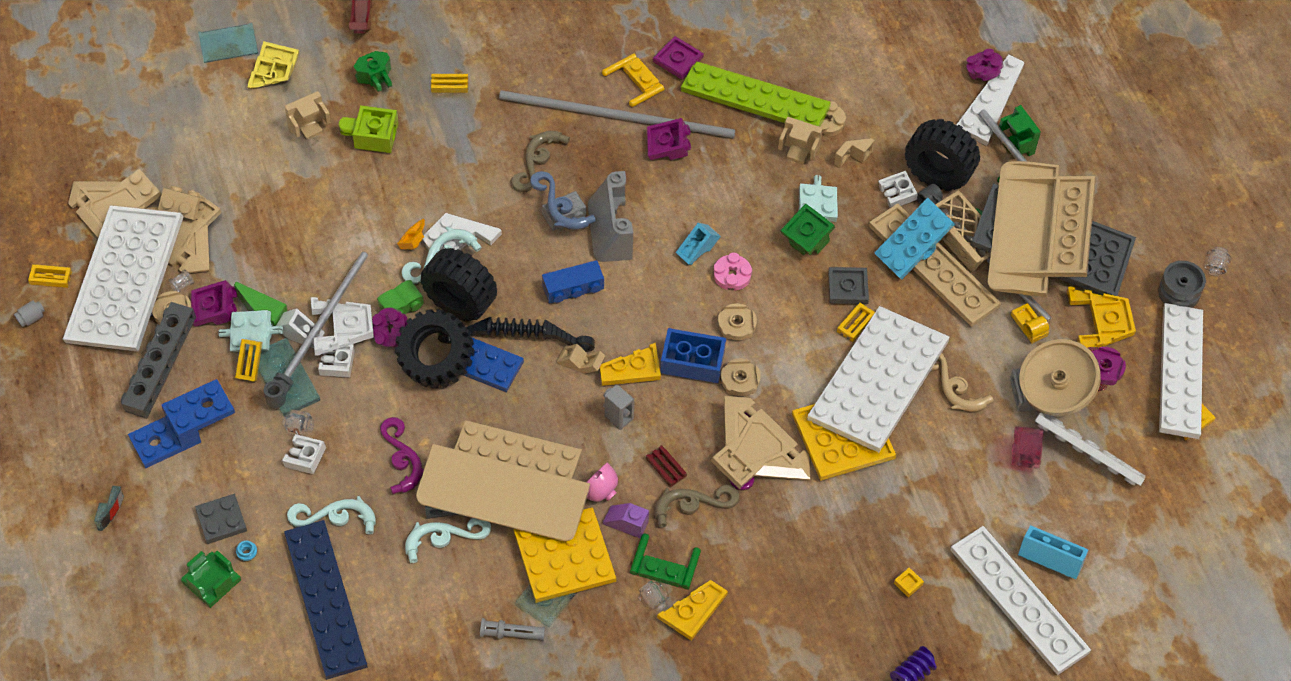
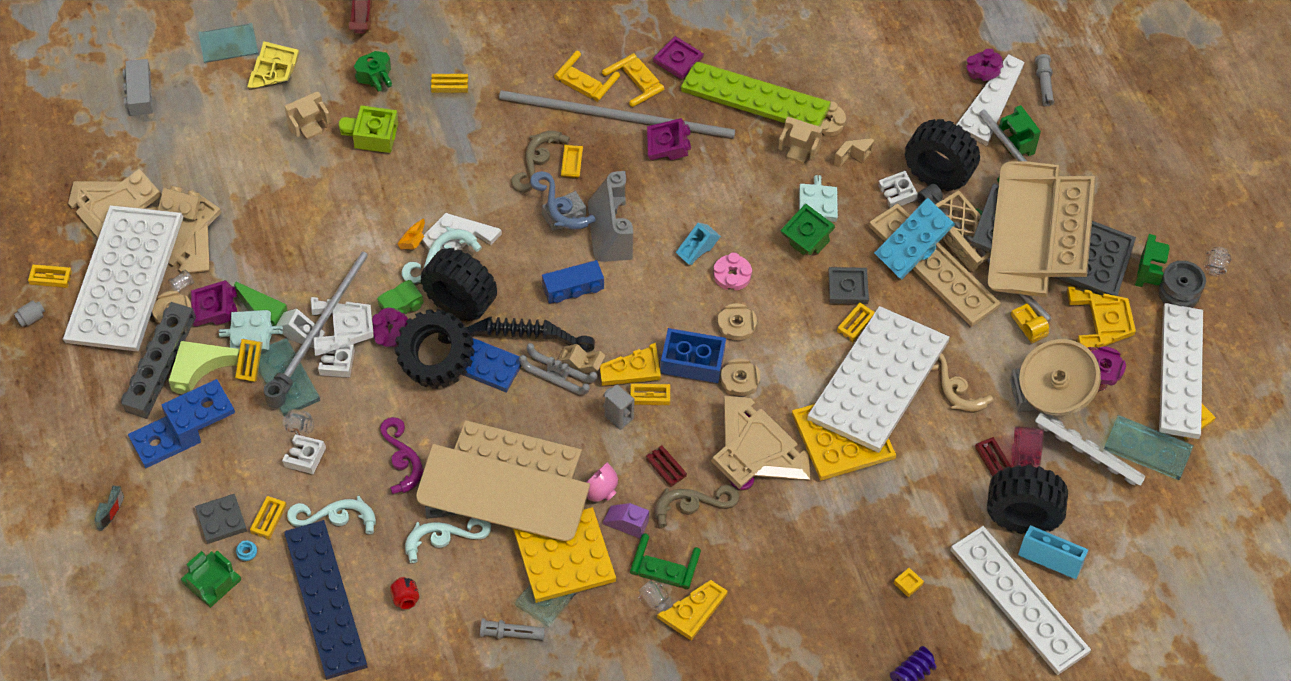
none -> light grey brick [123,59,153,116]
none -> yellowish green arch [169,341,240,394]
none -> yellow tile [250,496,287,540]
none -> red head [390,577,420,609]
none -> light grey piece [519,343,597,395]
none -> yellow plate [554,51,620,102]
none -> yellow tile [561,145,583,178]
none -> yellow tile [630,384,670,405]
none -> dark red tile [975,437,1012,477]
none -> black tyre [987,465,1068,534]
none -> light grey pin [1035,54,1054,106]
none -> clear light blue tile [1104,415,1194,480]
none -> green panel [1135,234,1170,287]

